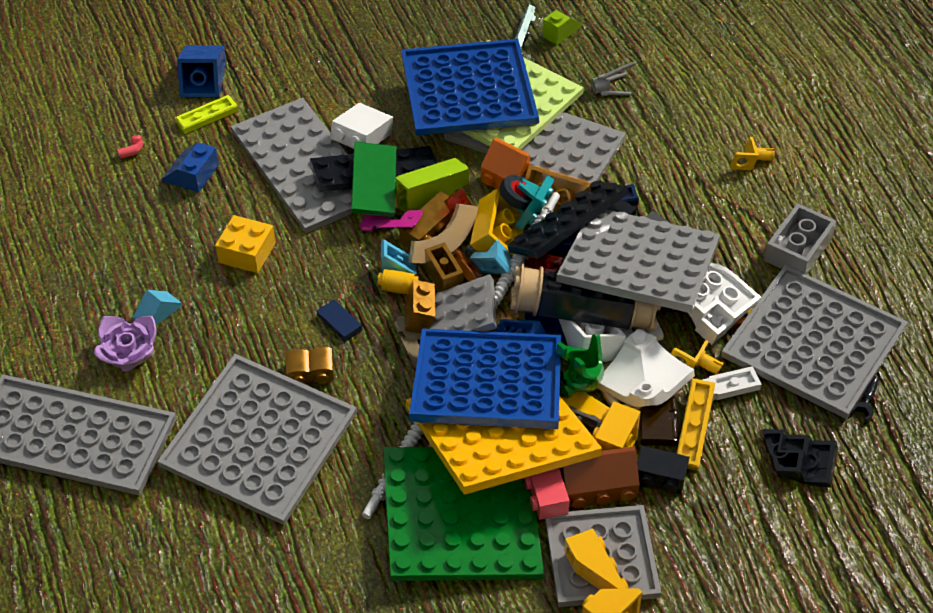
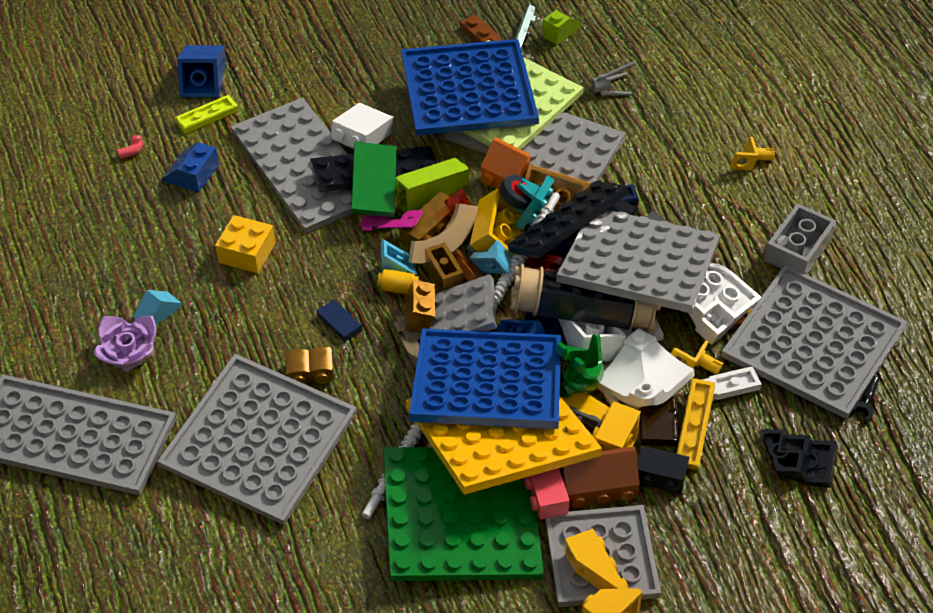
none -> dark orange hinge [460,15,501,42]

